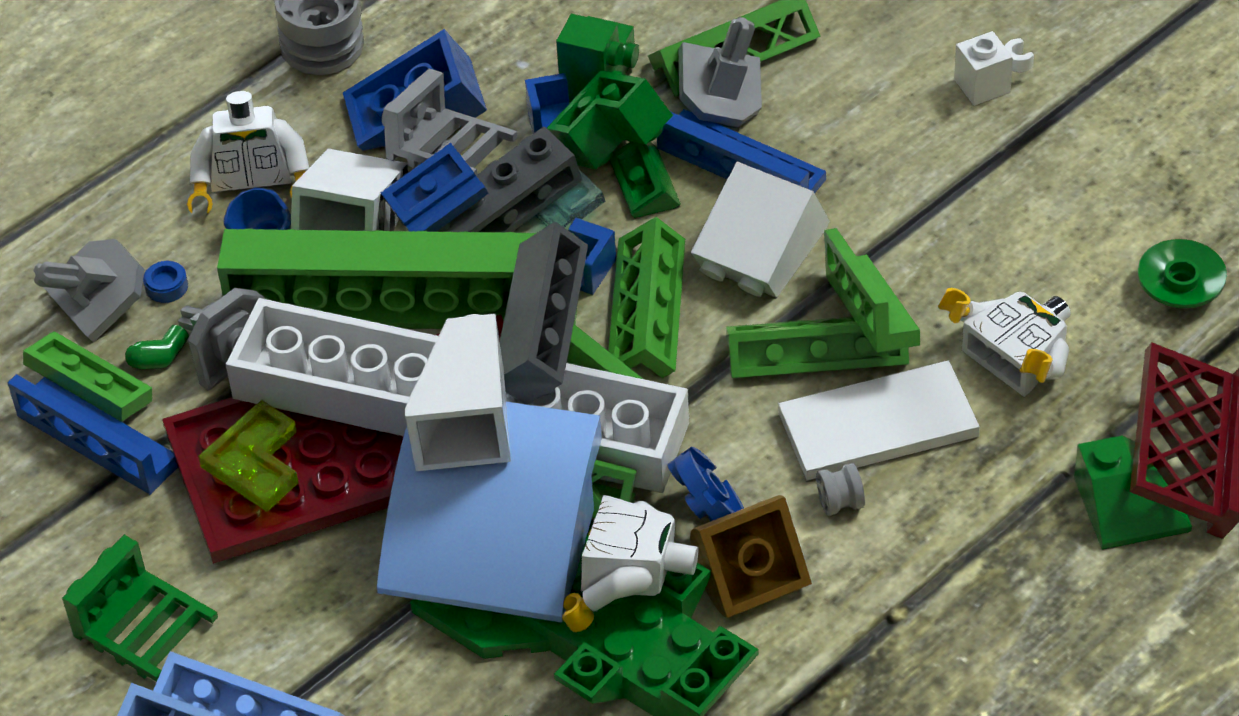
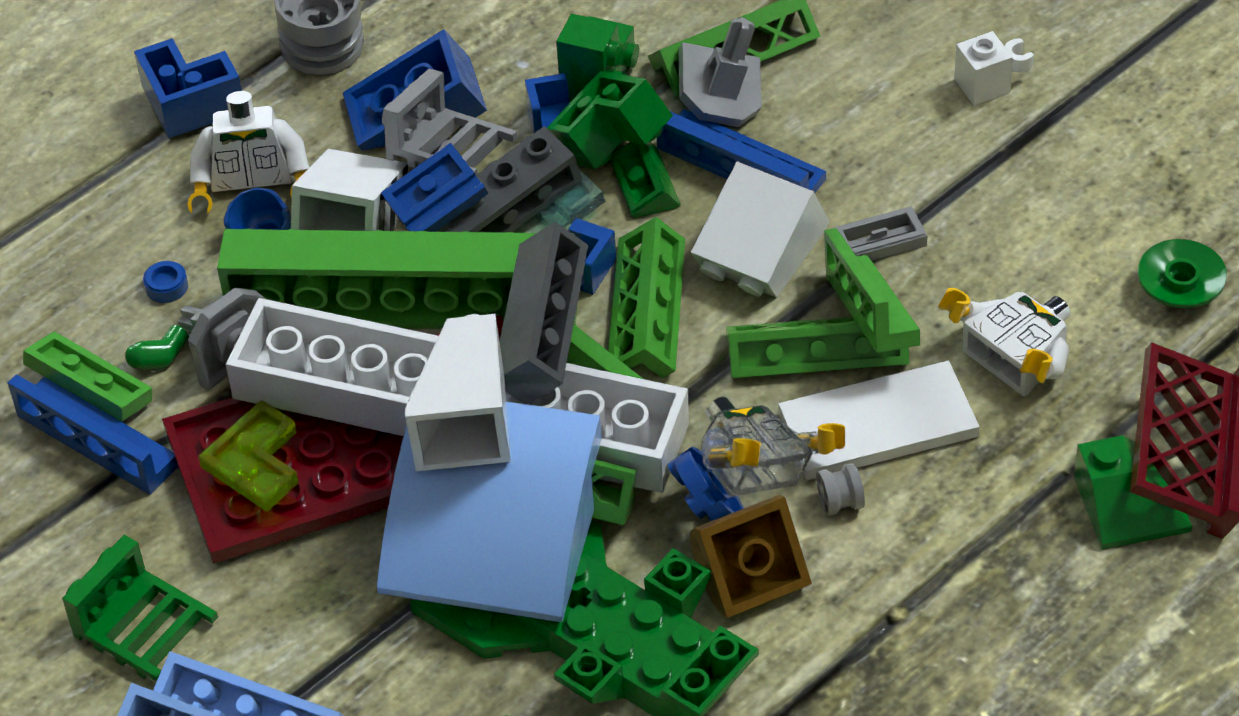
light grey piece [33,239,145,342] -> none
white torso [562,495,698,632] -> none
none -> blue brick [134,38,242,139]
none -> clear torso [701,397,845,497]
none -> light grey tile [831,206,928,261]

